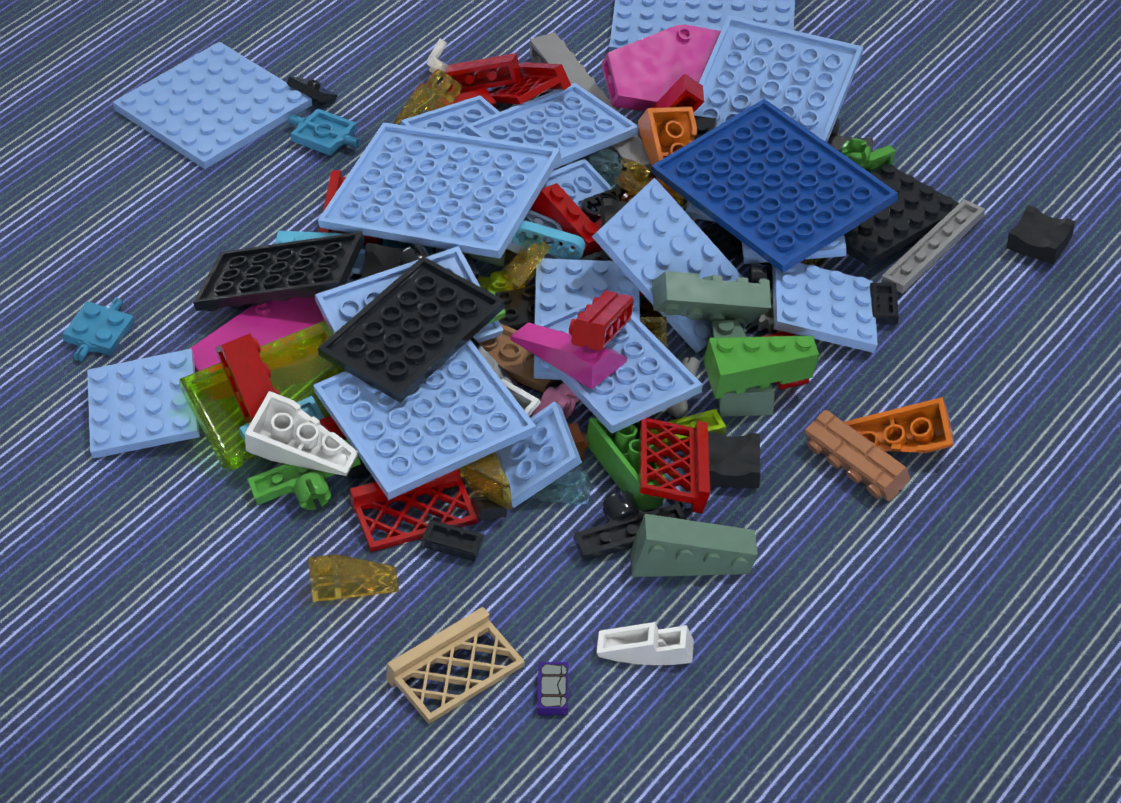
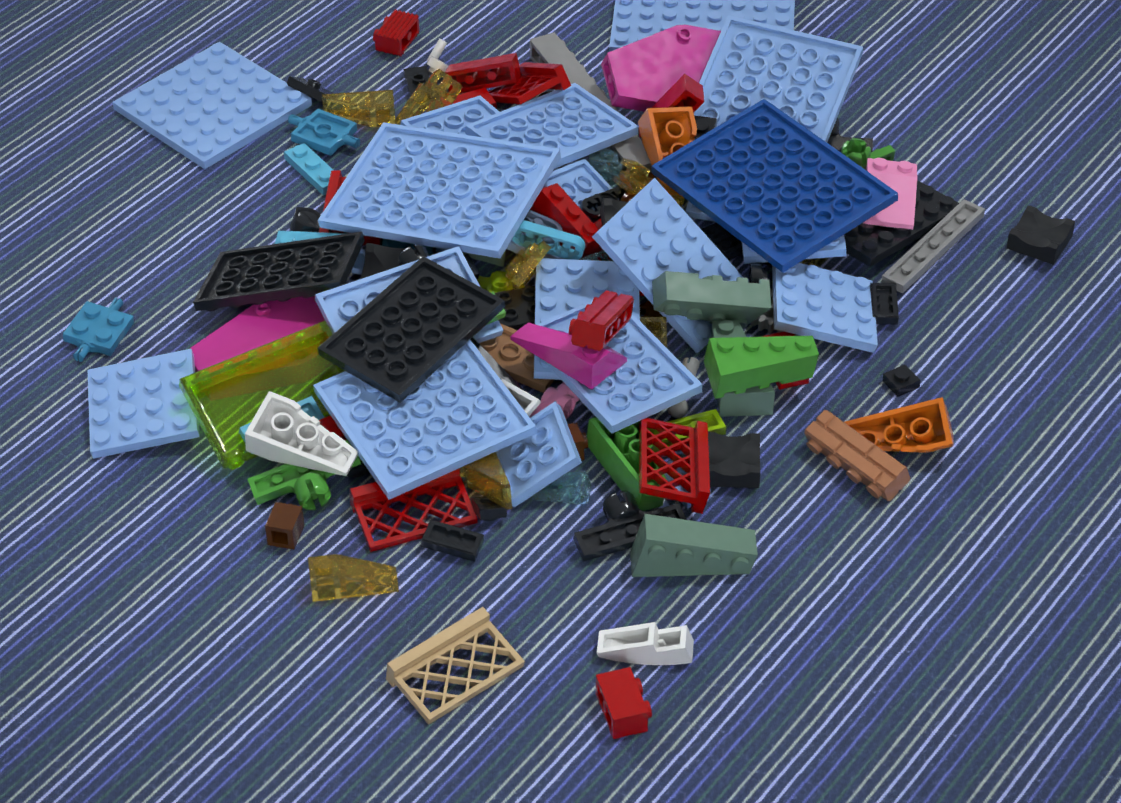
red brick [215,333,280,423] -> none
tile [538,662,568,715] -> none
none -> reddish brown brick [265,502,305,550]
none -> medium azure plate [284,143,334,196]
none -> black hat [290,207,321,232]
none -> clear yellow slope [322,90,395,127]
none -> red brick [373,9,419,56]
none -> black plate [403,66,435,103]
none -> red brick [596,667,652,739]
none -> bright pink slope [863,158,917,230]
none -> black plate [882,365,920,397]

